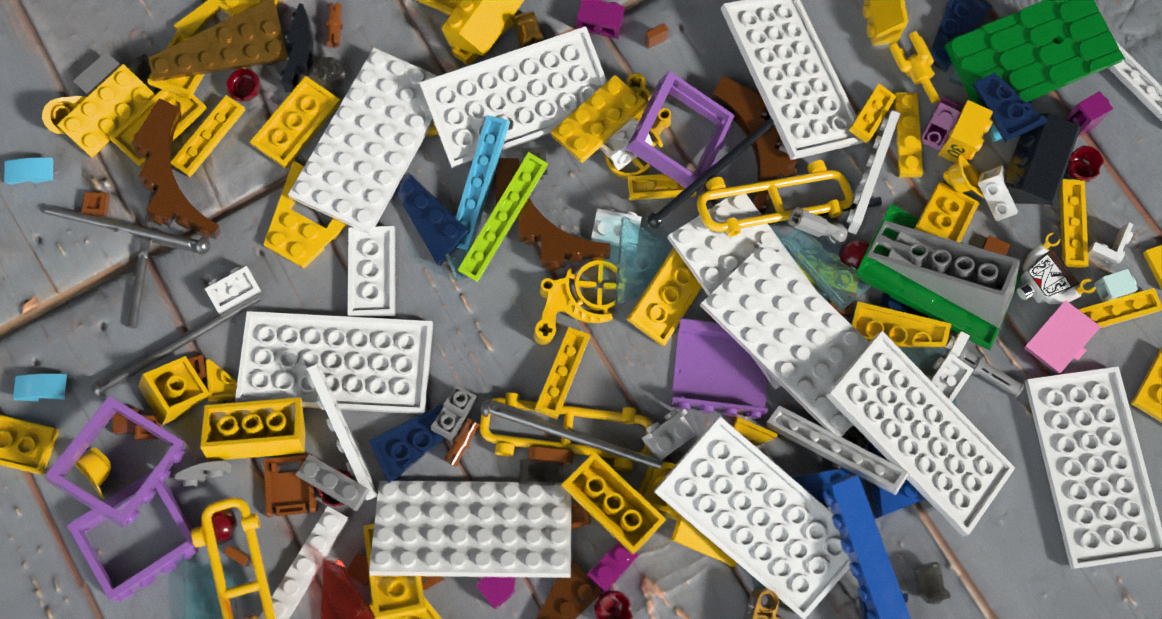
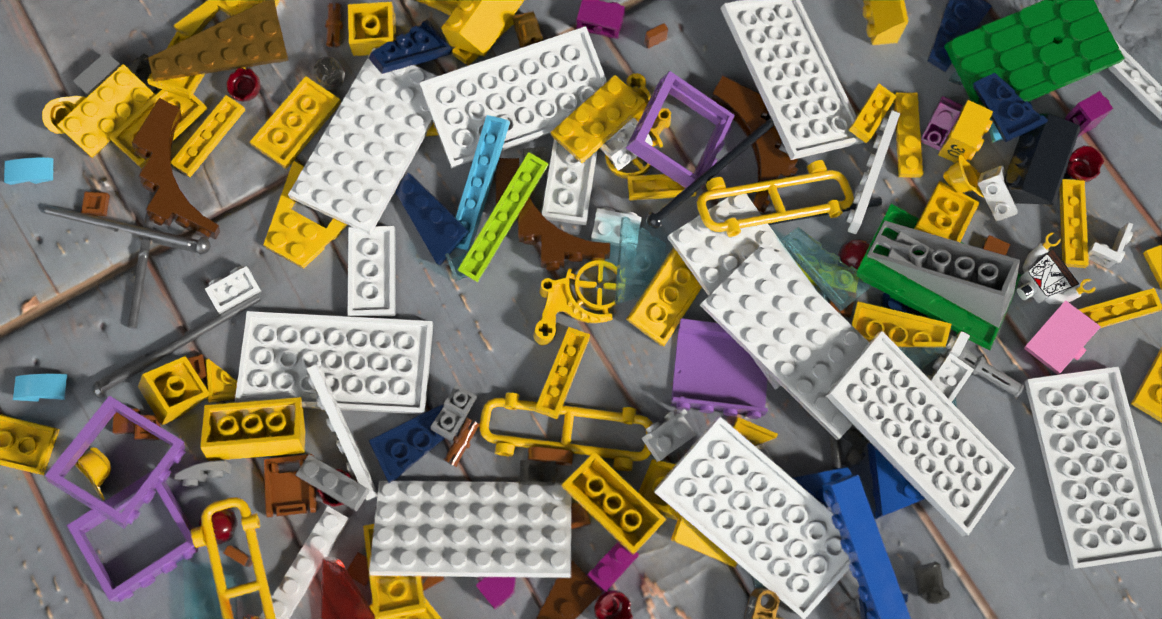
black slope [280,3,314,93] -> none
flat silver bar [480,400,663,470] -> none
white plate [767,405,908,495] -> none
light grey piece [788,207,848,245] -> none
yellow plant [889,31,940,104] -> none
light aqua brick [1094,269,1138,302] -> none
none -> yellow brick [348,2,396,56]
none -> dark blue wing [369,19,452,74]
none -> white plate [542,139,598,225]

